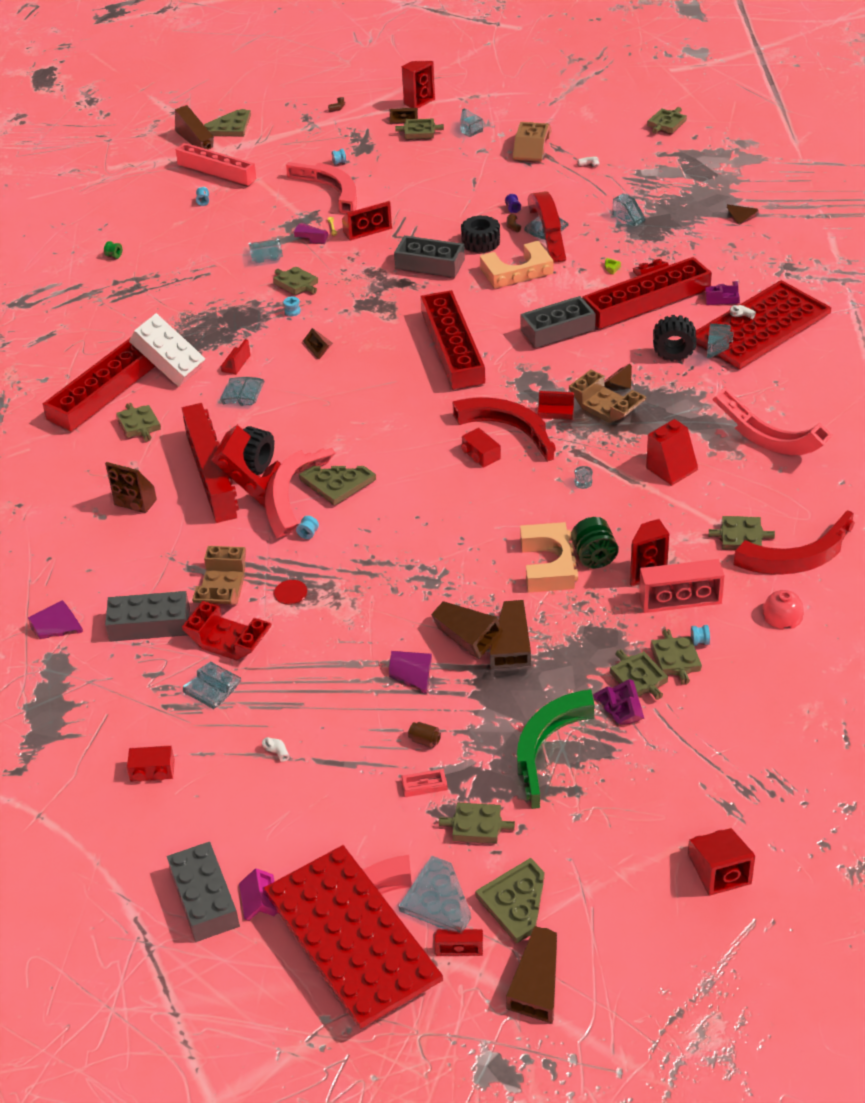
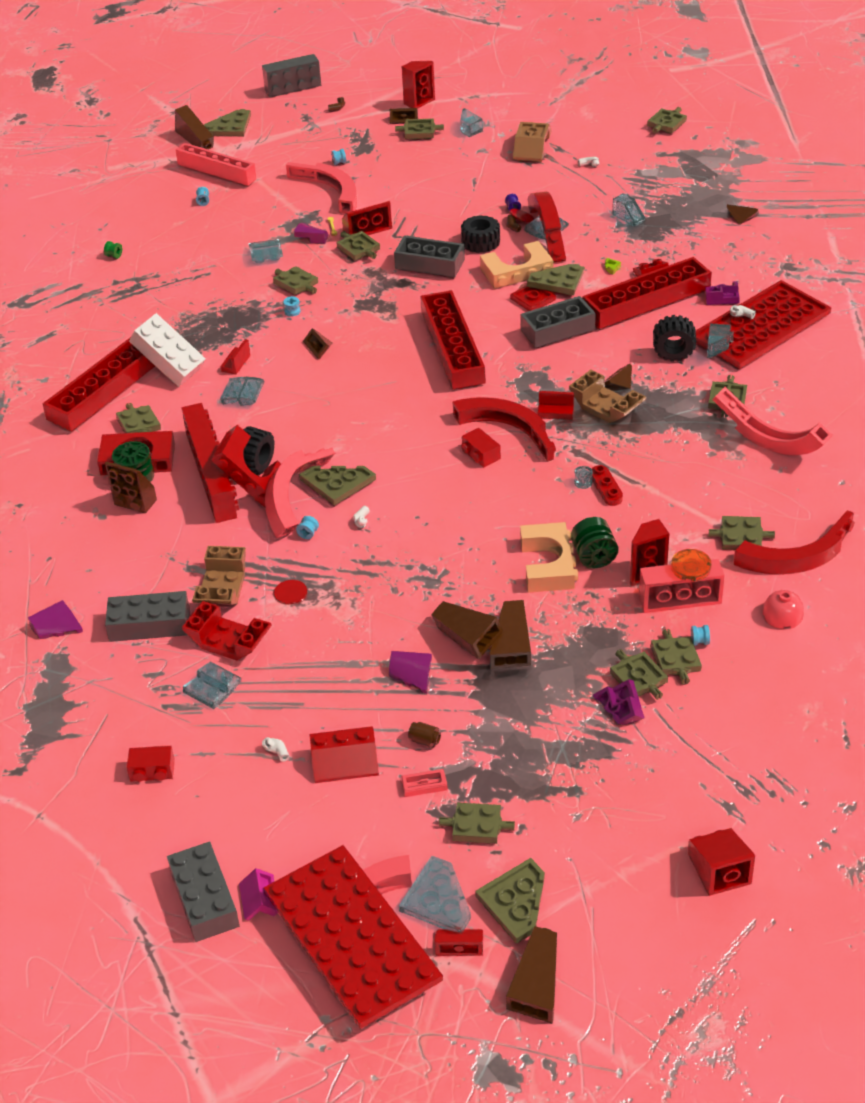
green arch [517,689,595,809] -> none
red slope [646,419,698,486] -> none
none -> red arch [97,431,175,476]
none -> dark green wheel [112,441,154,482]
none -> dark grey brick [262,54,322,97]
none -> red slope [309,726,379,783]
none -> olive plate [337,231,380,261]
none -> white arm [353,506,370,528]
none -> red piece [510,209,535,223]
none -> red tile [510,286,556,311]
none -> olive plate [527,264,585,296]
none -> red plate [591,465,623,506]
none -> clear orange tile [671,549,712,581]
none -> olive plate [708,375,747,417]

